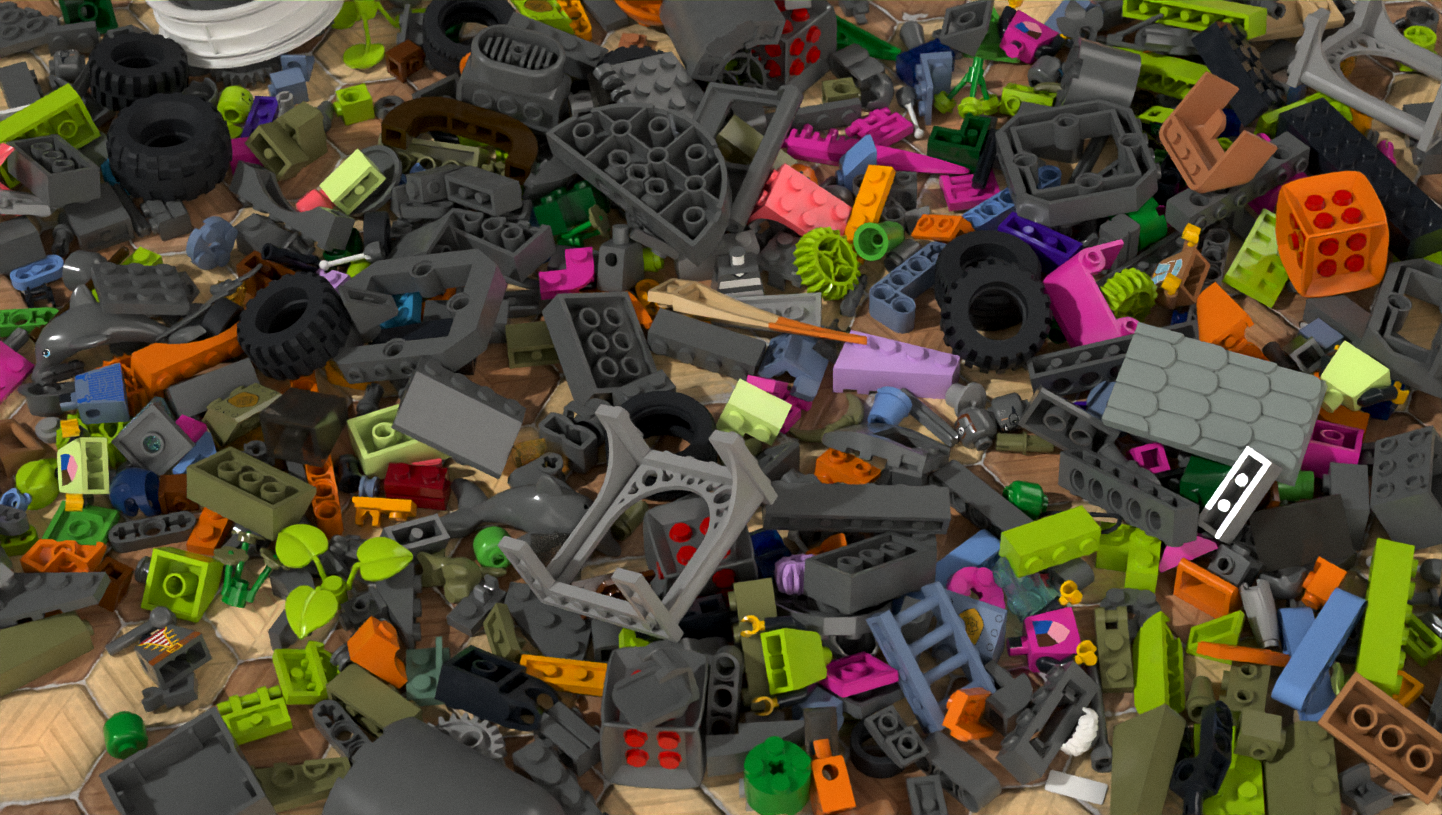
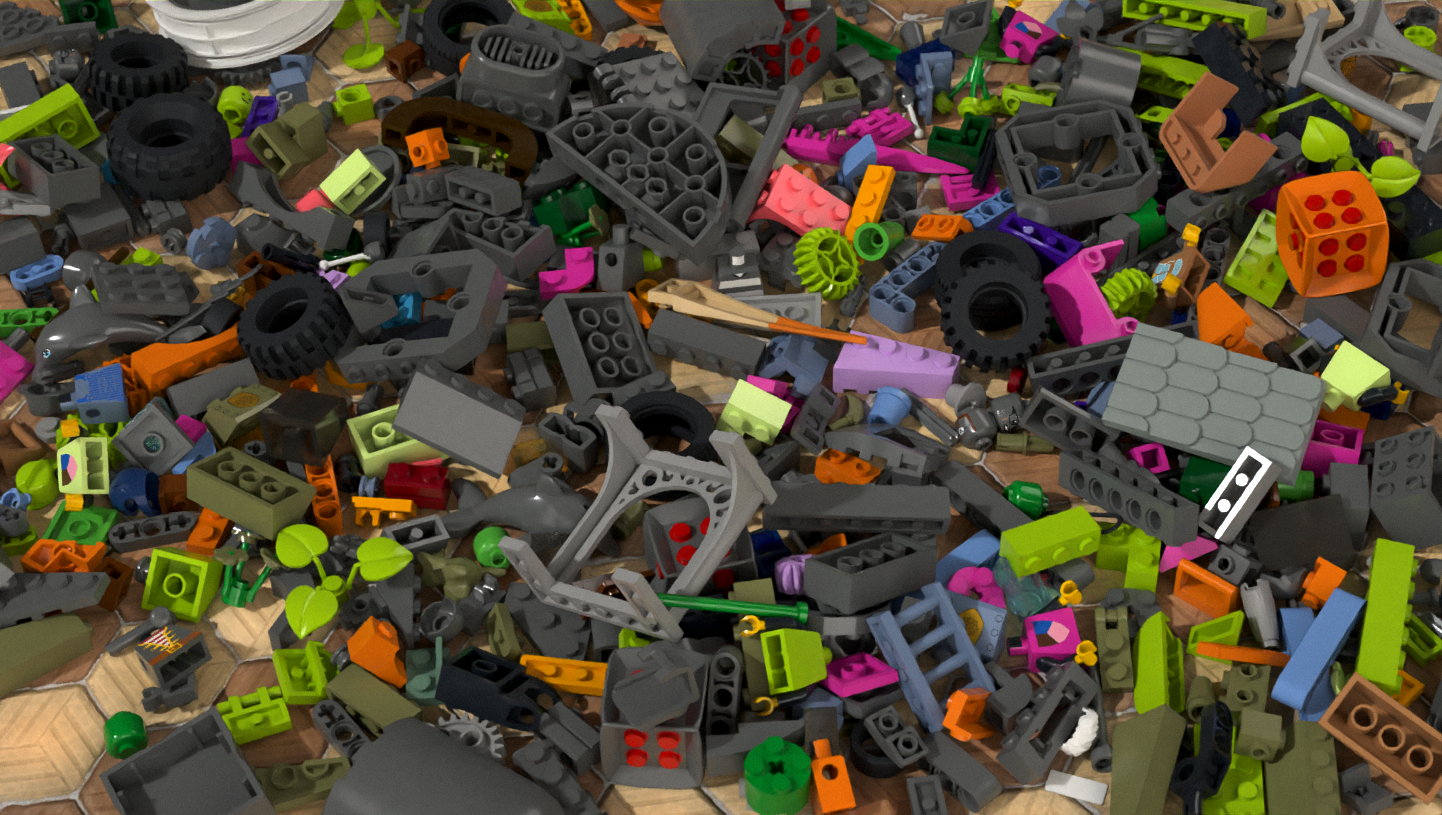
none -> dark grey bush [160,228,188,255]
none -> orange brick [405,127,450,170]
none -> dark grey hair [418,597,465,643]
none -> dark grey brick [503,347,557,413]
none -> green bar [656,593,808,625]
none -> dark grey slope [791,382,840,456]
none -> dark red tile [1007,366,1028,395]
none -> lime plant [1301,116,1420,198]

